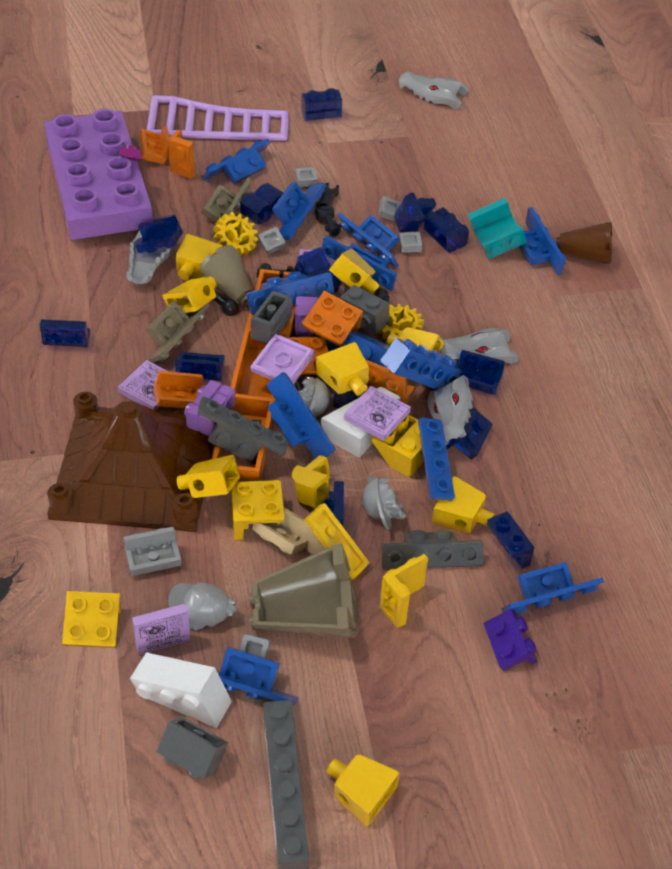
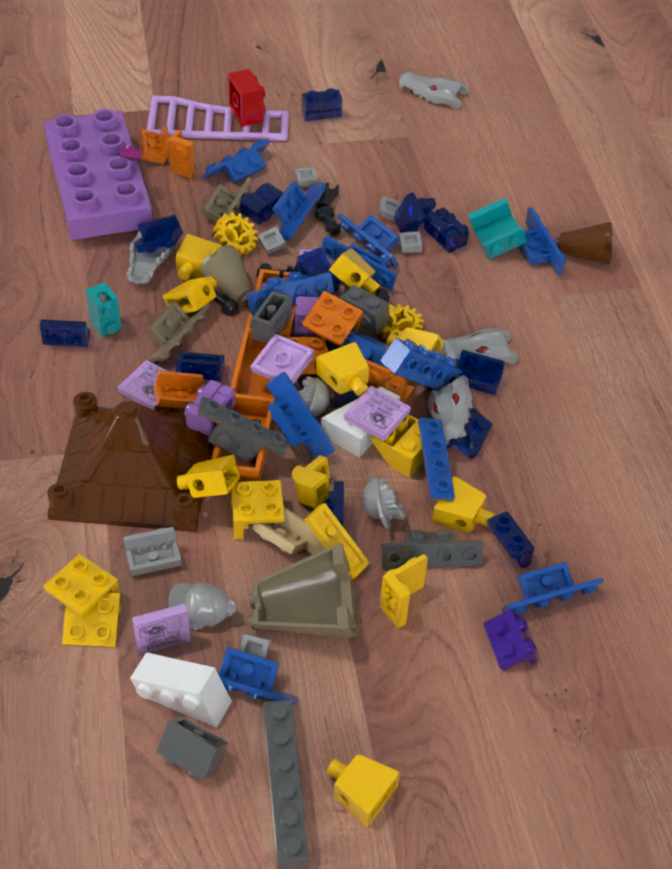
none -> yellow bracket [43,554,120,616]
none -> teal brick [85,282,122,338]
none -> red brick [228,69,266,127]

